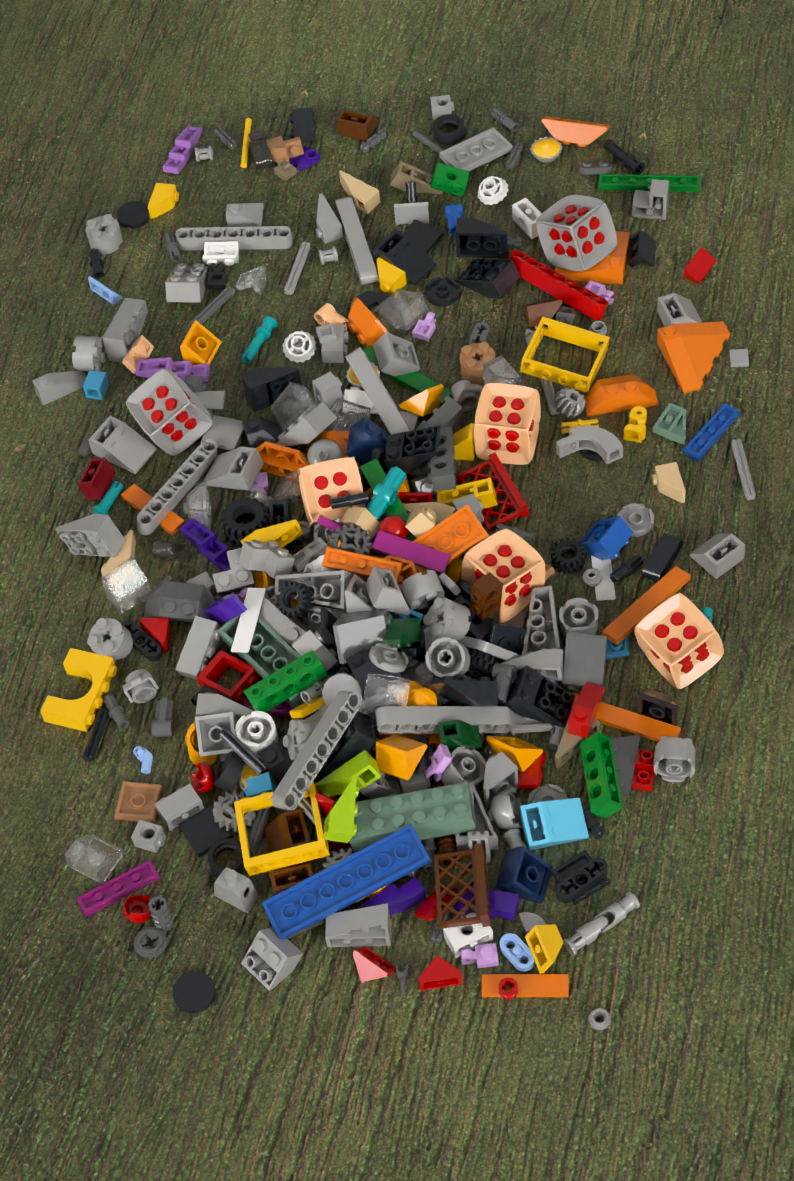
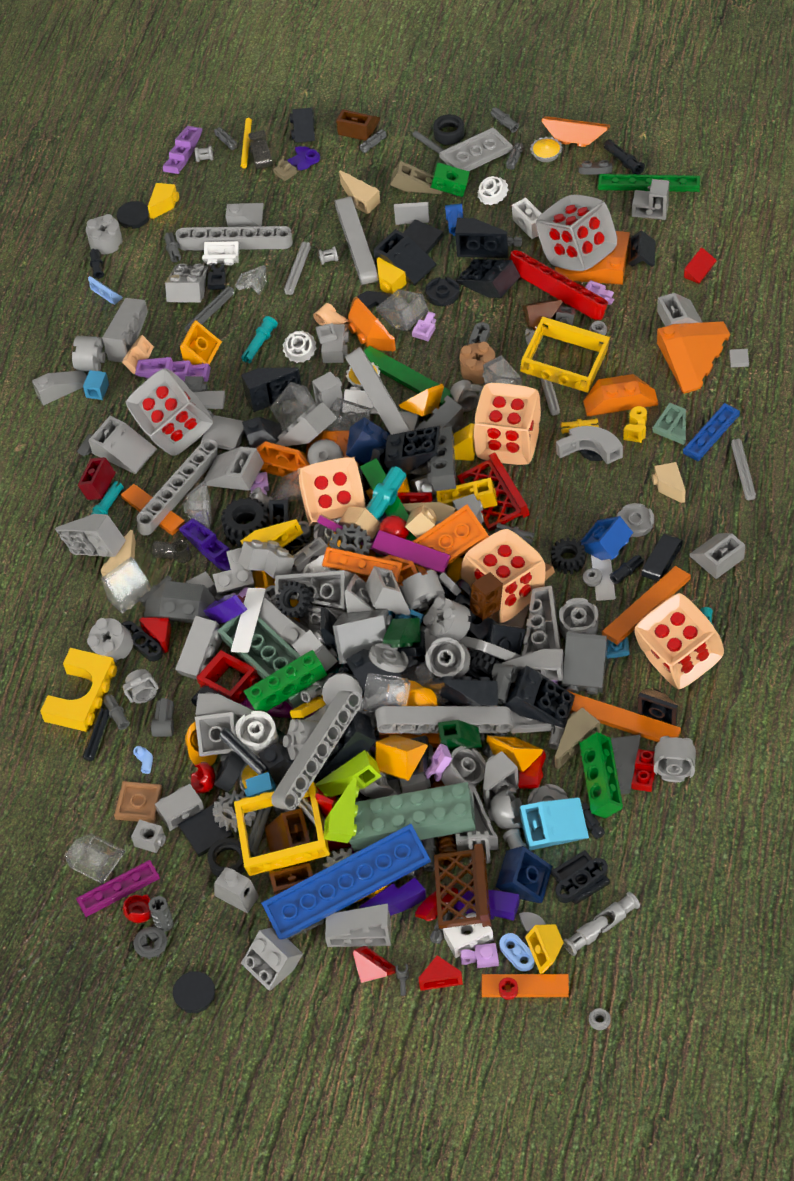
medium nougat brick [266,136,304,163] -> none
light grey slope [315,193,343,244] -> none
black axle [330,491,369,509] -> none
light grey slope [373,332,421,376] -> none
black pin [405,182,418,203] -> none
light grey brick [430,95,455,120] -> none
light grey gear [554,387,586,418] -> none
red slope [568,682,605,738] -> none

